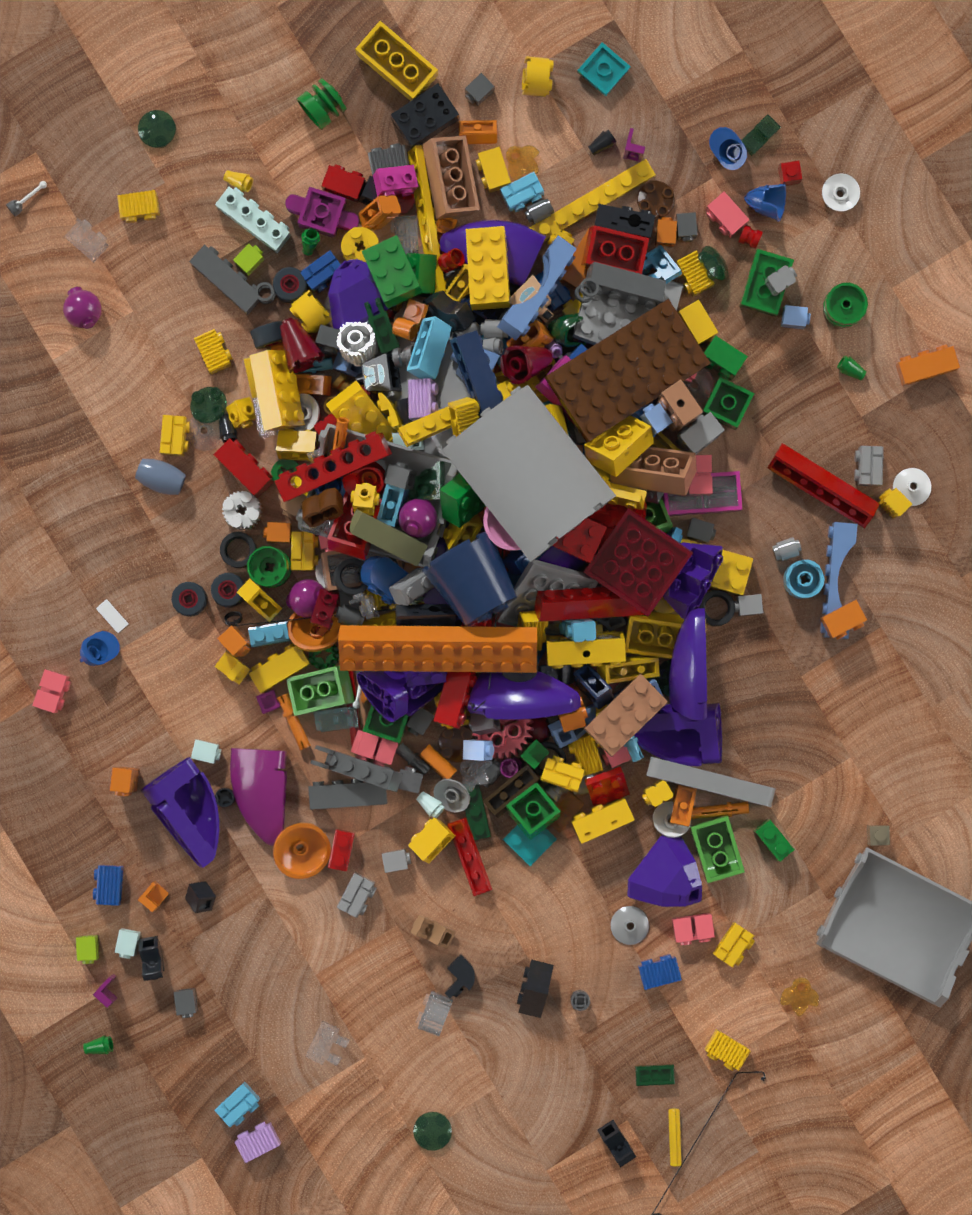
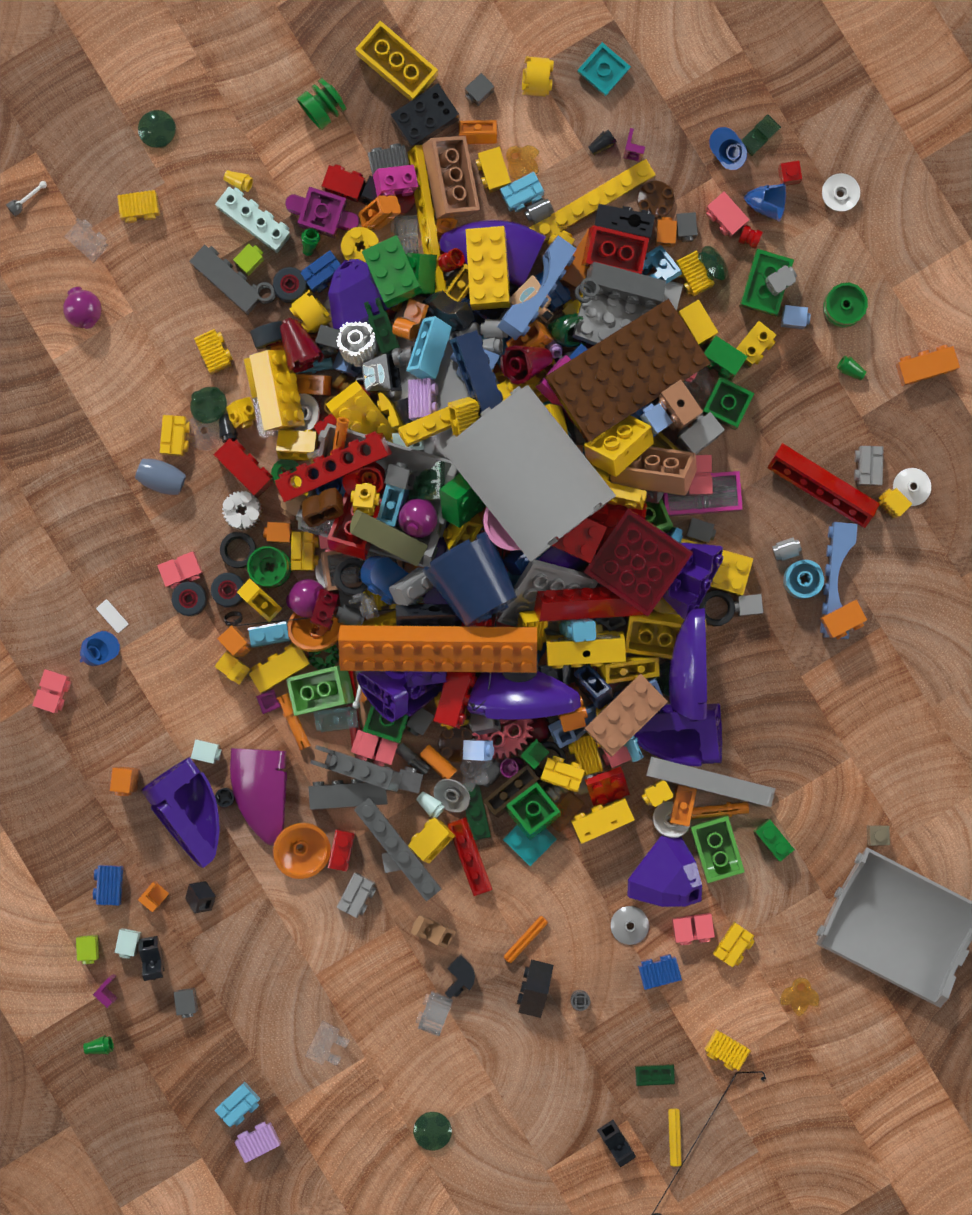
none -> coral piece [157,551,203,589]
none -> dark grey brick [354,797,442,902]
none -> orange axle [504,916,548,963]
none -> yellow brick [736,321,776,367]

